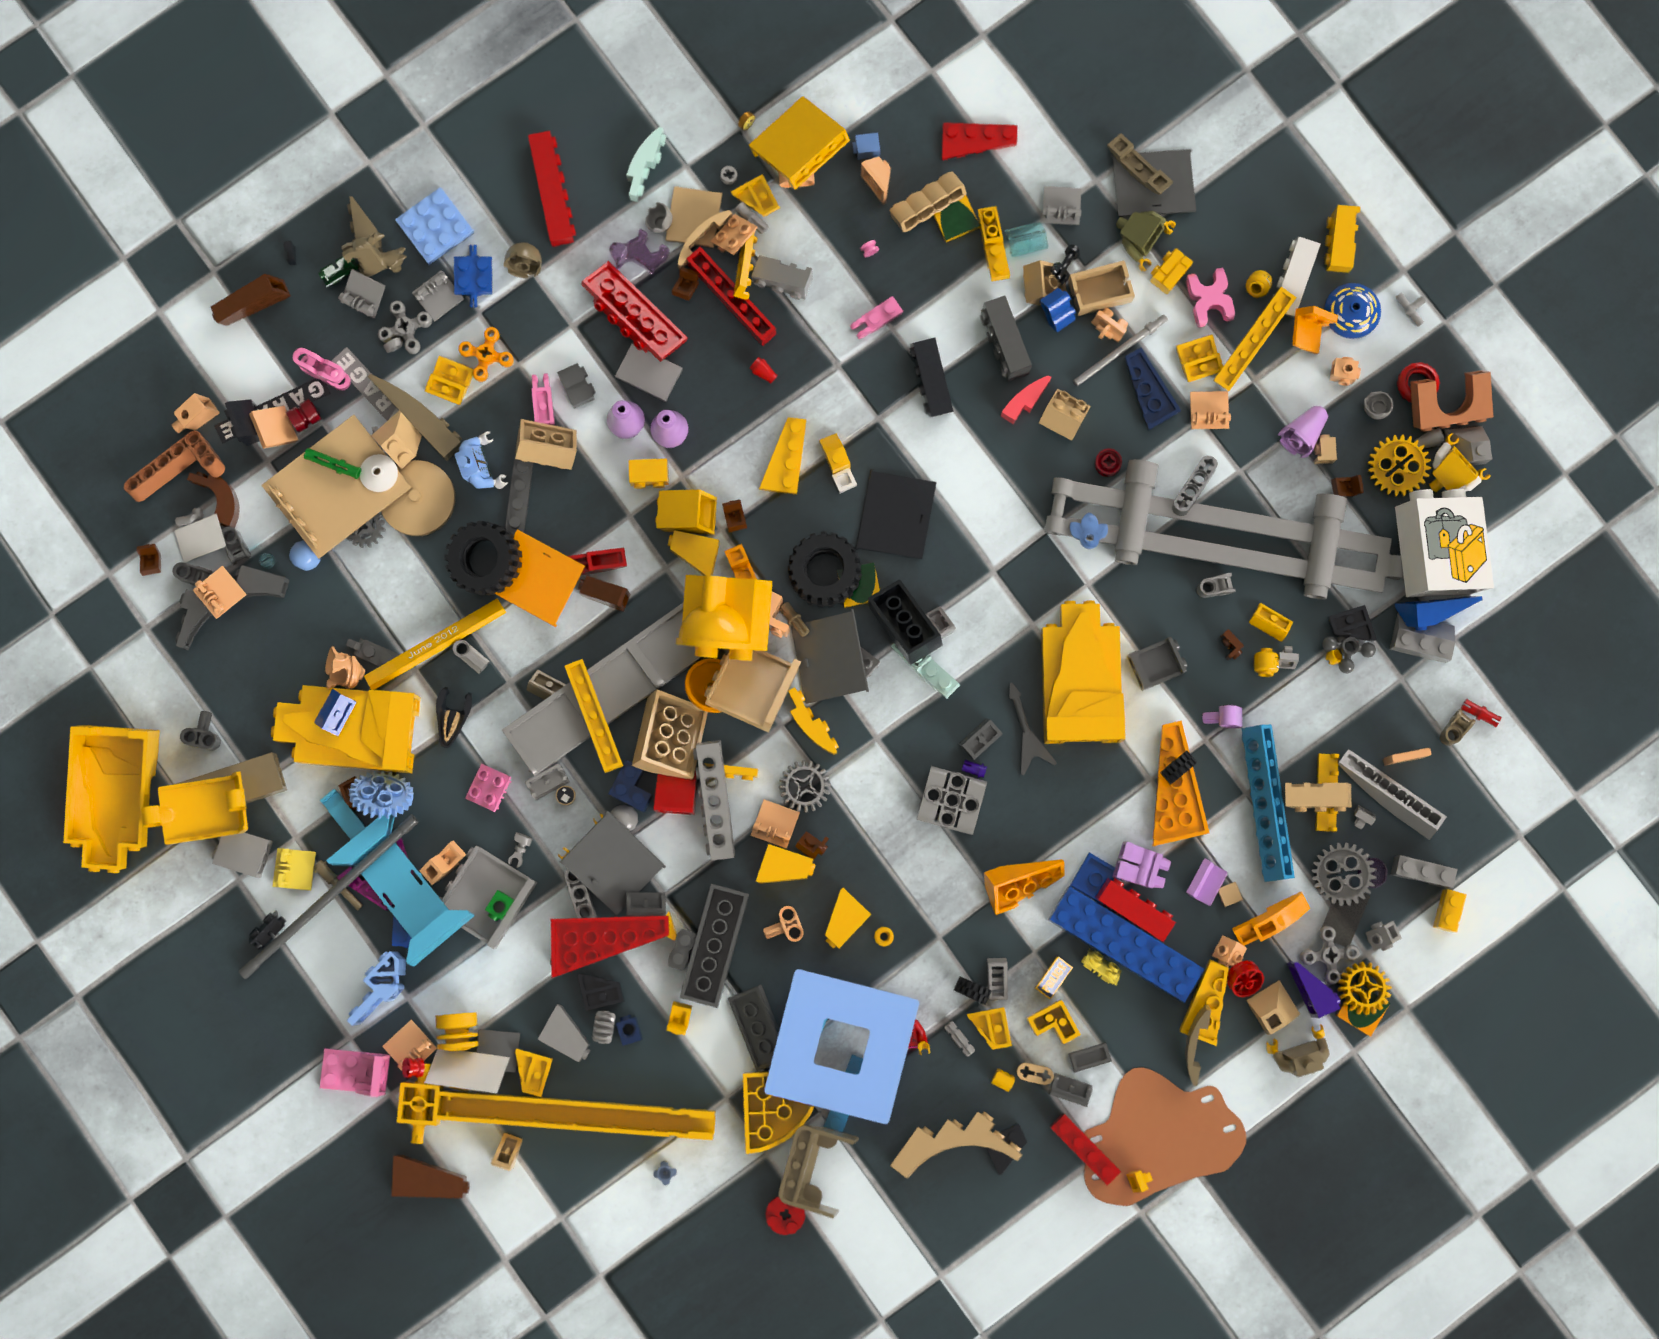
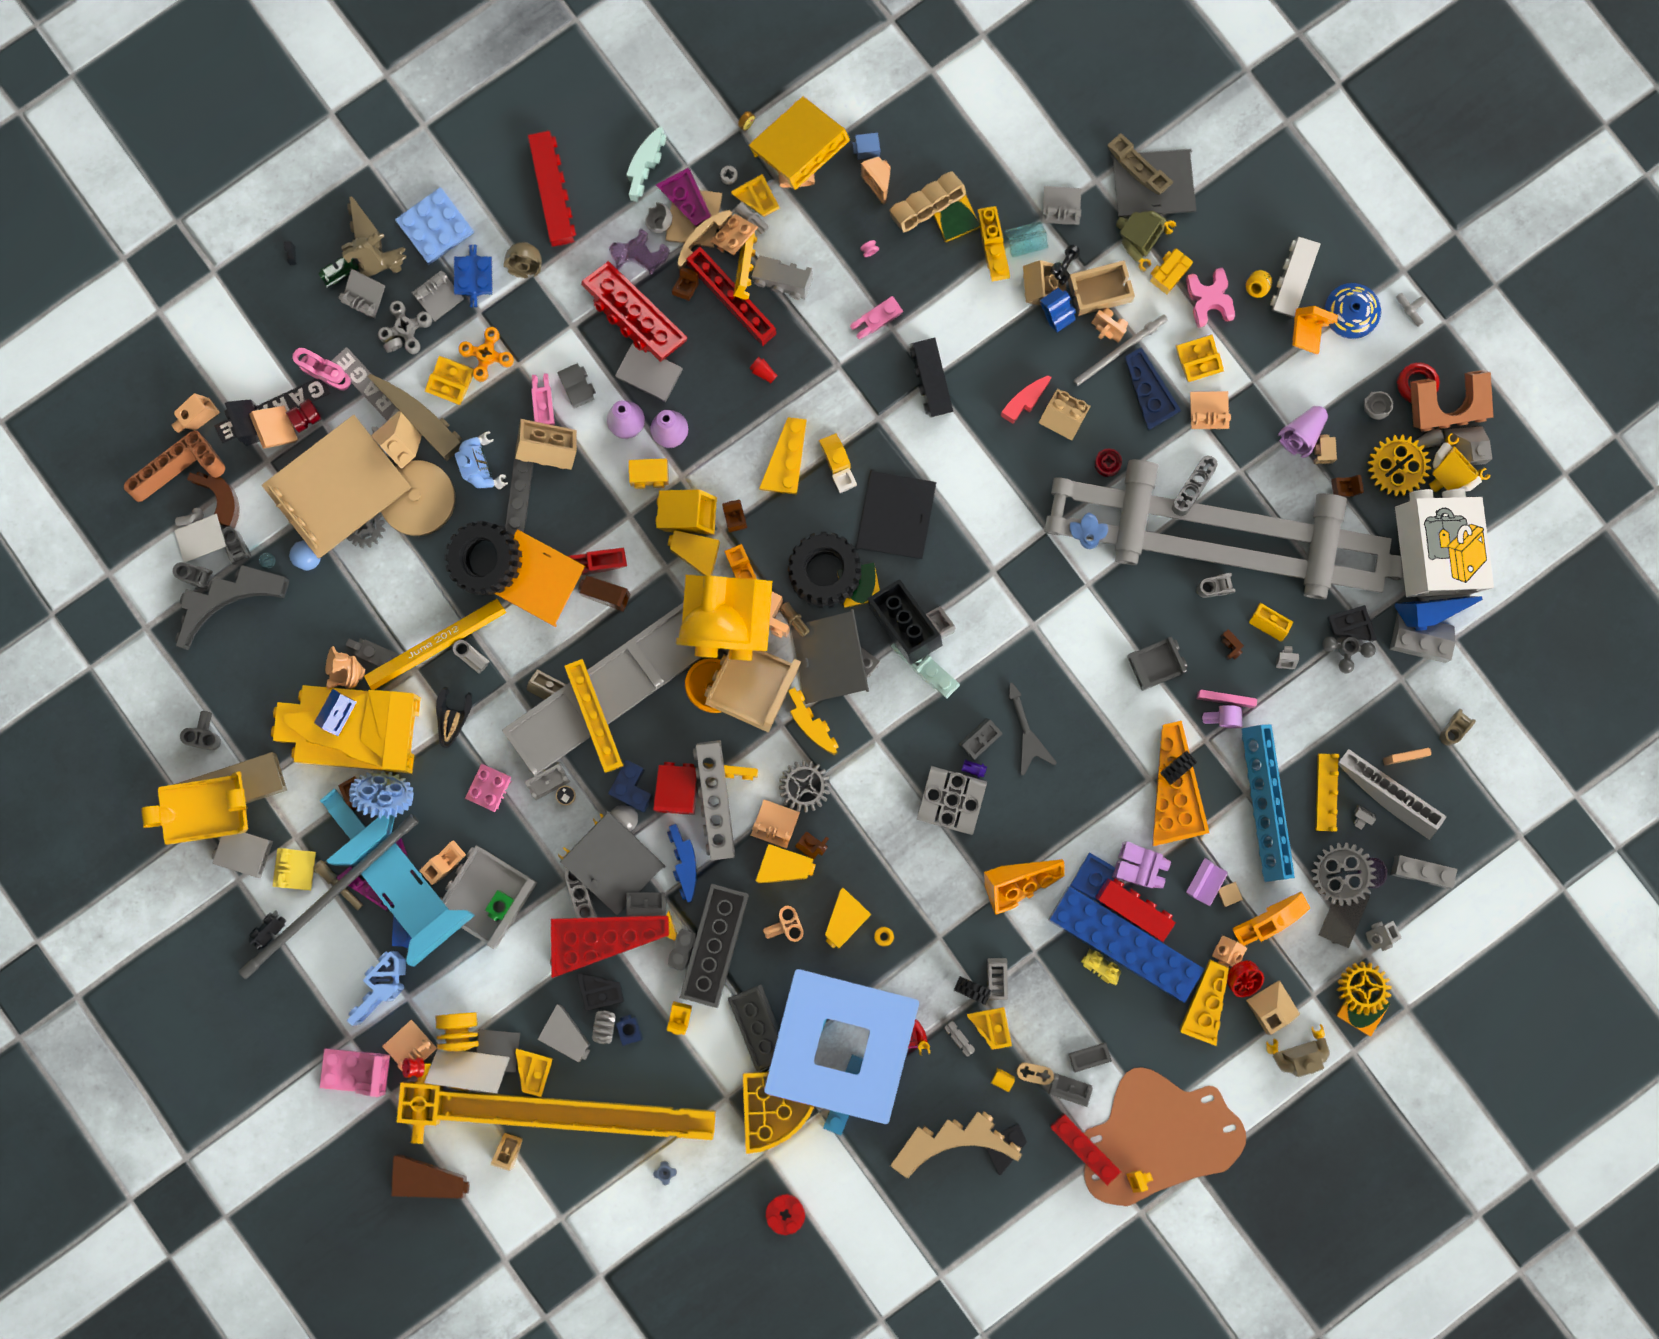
yellow panel [63,725,160,873] -> none
reddish brown bracket [137,544,161,576] -> none
light nougat hinge [193,565,247,619] -> none
reddish brown slope [210,274,291,326] -> none
green pin [304,448,361,479] -> none
white dish [360,454,398,492] -> none
light grey piece [508,833,532,868] -> none
tan slope [632,690,708,780] -> none
dark tan windscreen [779,1125,859,1218] -> none
red wing [942,123,1018,161] -> none
dark grey brick [980,295,1032,382] -> none
yellow brick [1026,999,1081,1044] -> none
slope [1035,956,1073,1000] -> none
yellow panel [1041,600,1125,744] -> none
dark tan slope [1185,1005,1211,1086] -> none
yellow plate [1213,286,1297,391] -> none
yellow head [1254,648,1279,677] -> none
tan wedge [1285,783,1352,812] -> none
dark purple slope [1286,962,1341,1018] -> none
light grey gear [1300,926,1360,984] -> none
yellow wedge [1324,205,1361,273] -> none
yellow hinge [1326,649,1343,665] -> none
light nougat brick [1329,357,1361,386] -> none
yellow brick [1433,889,1466,933] -> none
red pin [1461,699,1502,728] -> none
none -> magenta wing [656,168,712,227]
none -> blue slope [667,824,697,903]
none -> bright pink tile [1196,690,1257,708]

